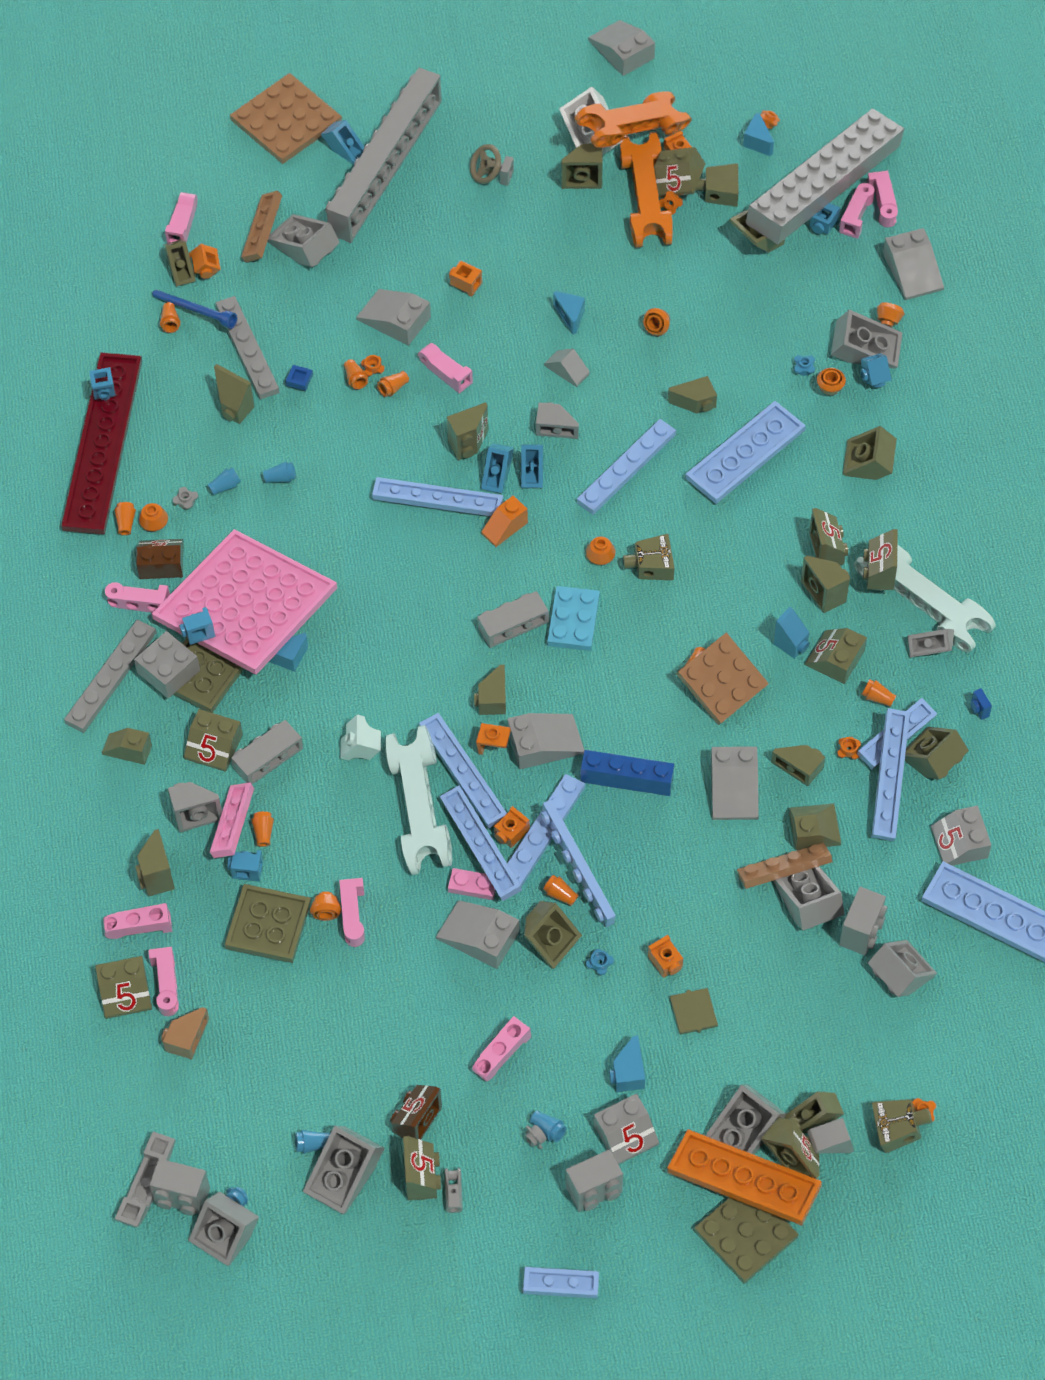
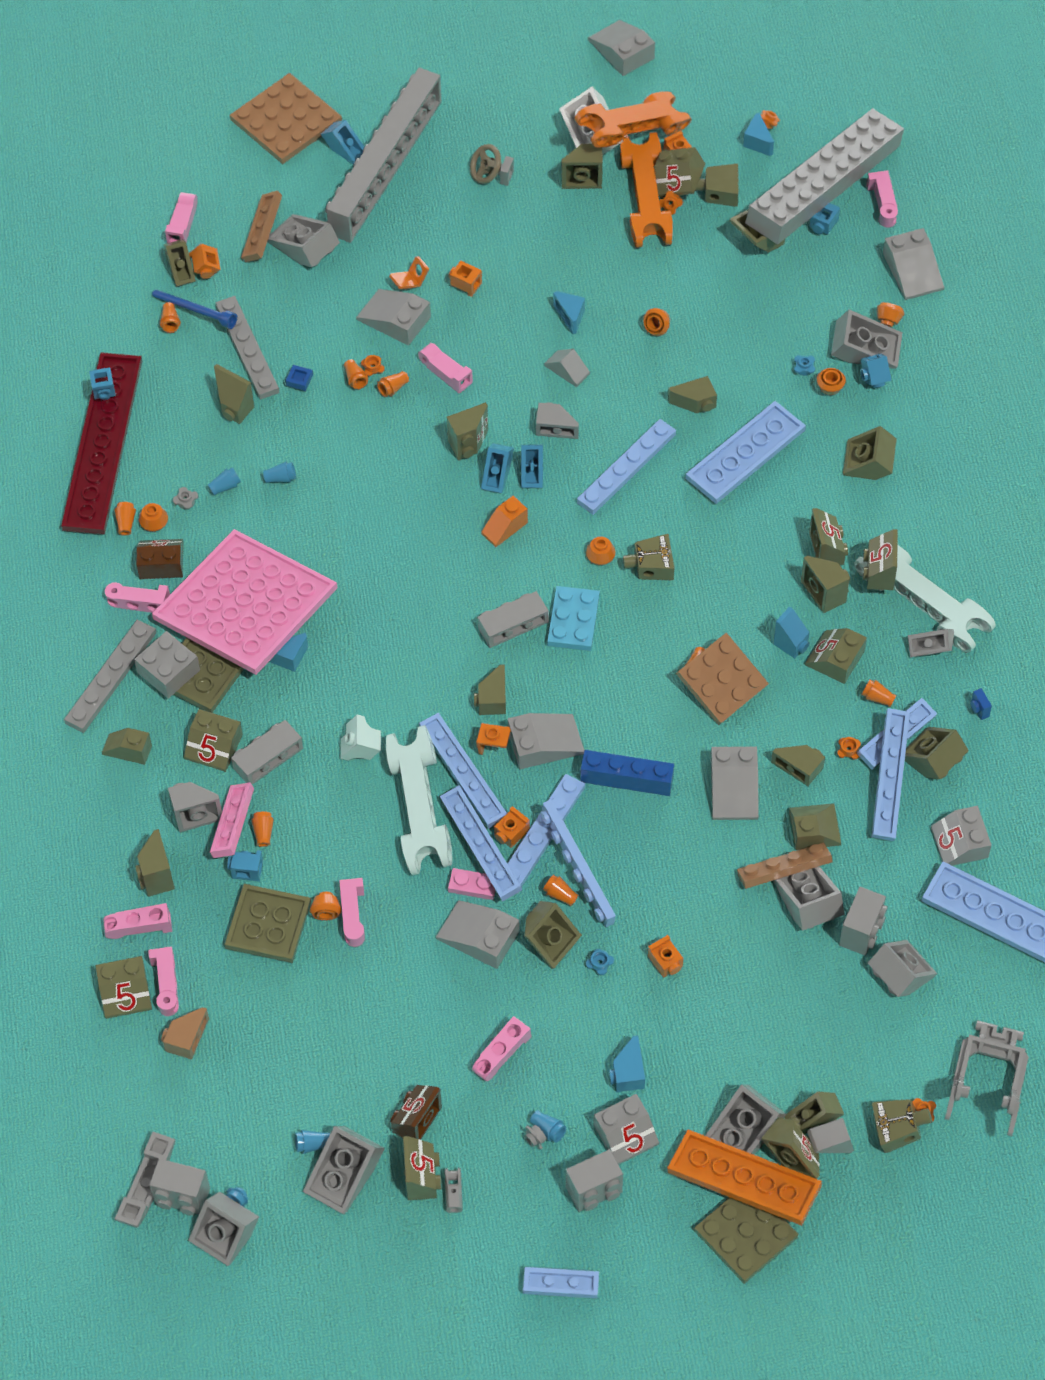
dark azure brick [179,607,216,645] -> none
light blue plate [372,477,503,516] -> none
olive piece [670,988,718,1035] -> none
bright pink leg [839,183,875,239] -> none
none -> orange bracket [389,256,429,289]
none -> light grey piece [945,1020,1029,1136]

